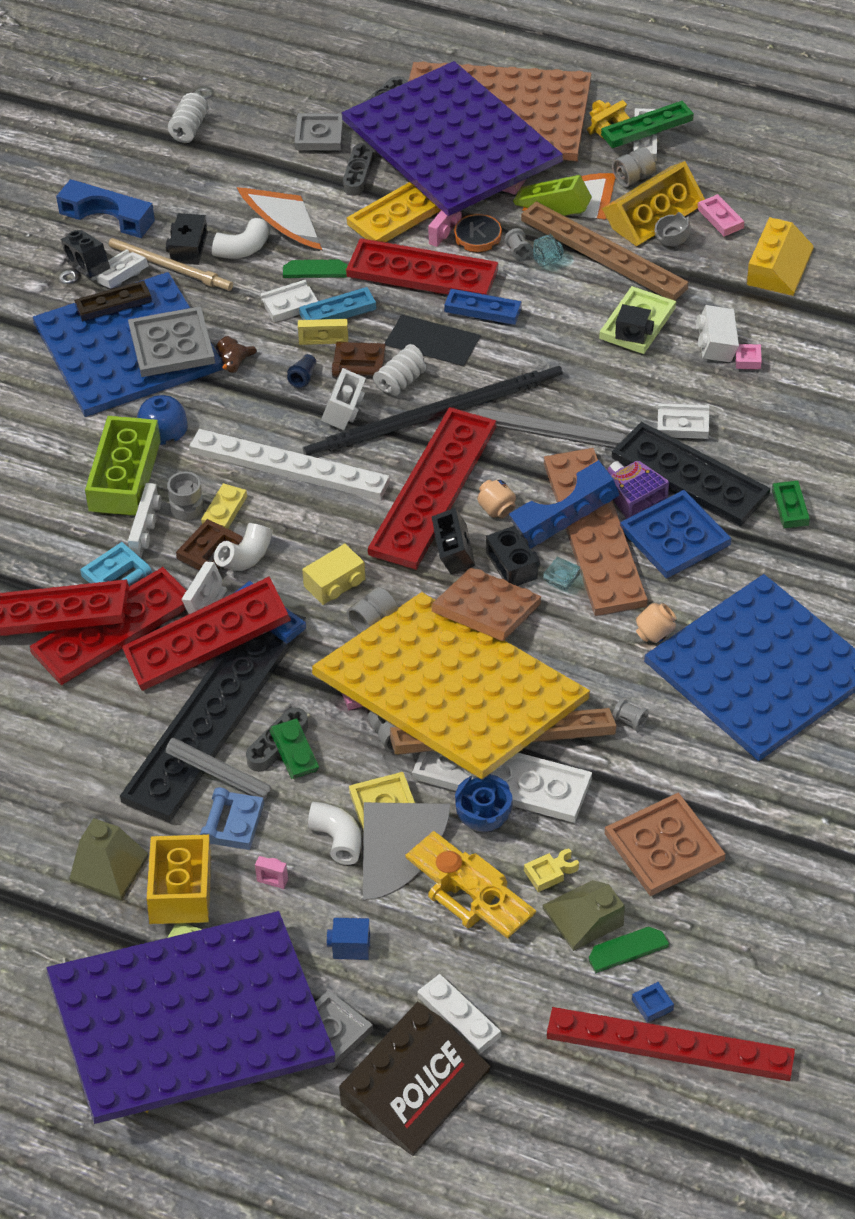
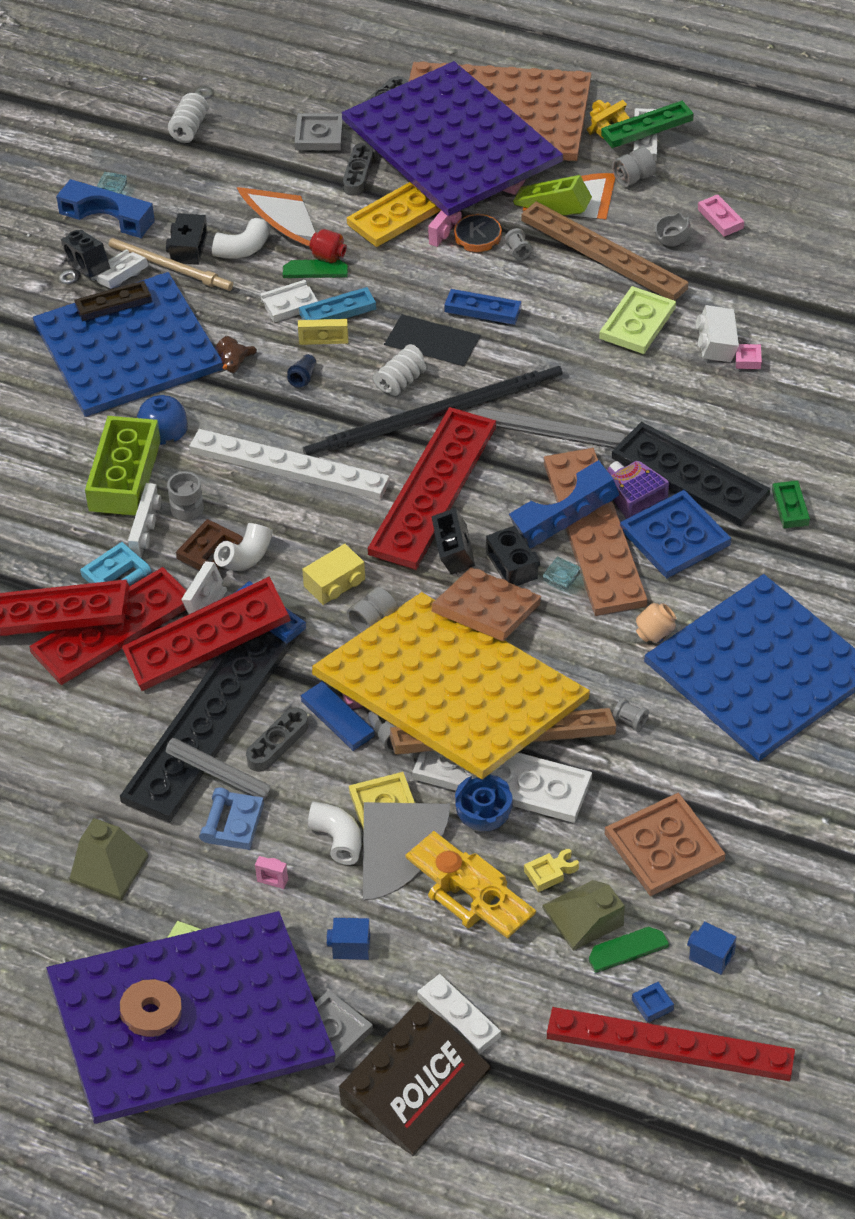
light grey plate [128,306,215,377] -> none
yellow brick [147,835,211,924] -> none
light yellow plate [201,483,247,529] -> none
green plate [270,718,319,780] -> none
white brick [321,368,366,430] -> none
reddish brown plate [332,342,386,377] -> none
red plate [346,238,499,295] -> none
light nougat head [477,479,516,518] -> none
clear light blue plate [533,234,564,268] -> none
yellow slope [602,161,705,246] -> none
black brick [615,304,654,344] -> none
white plate [657,403,709,439] -> none
yellow slope [747,217,814,296] -> none
none -> clear light blue plate [96,172,127,194]
none -> nougat tile [120,979,182,1037]
none -> blue tile [300,682,375,751]
none -> red head [309,229,347,263]
none -> blue brick [687,921,737,975]

